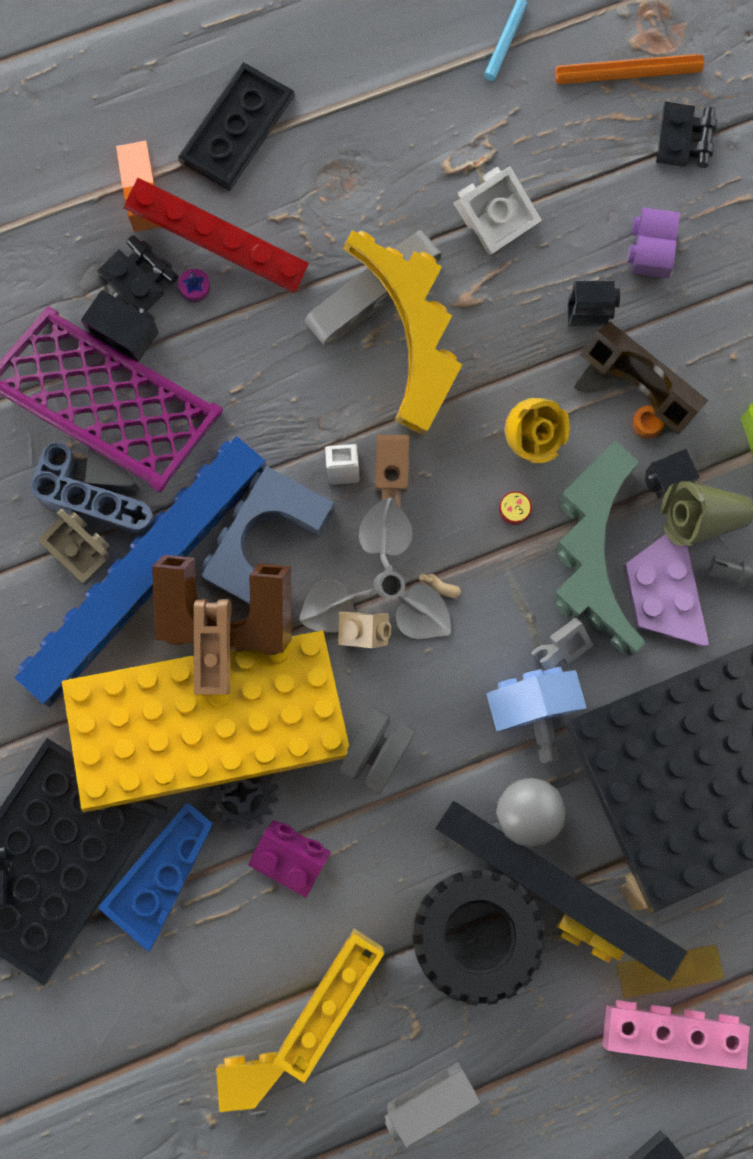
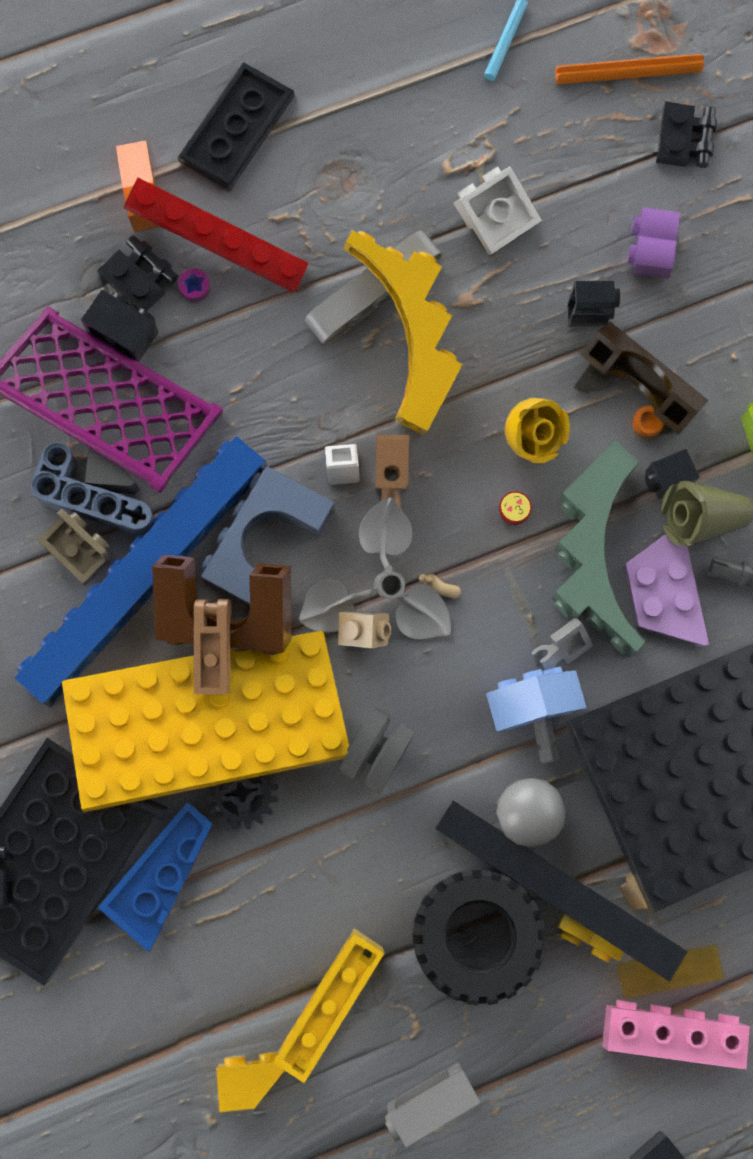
magenta bracket [248,820,331,898] -> none

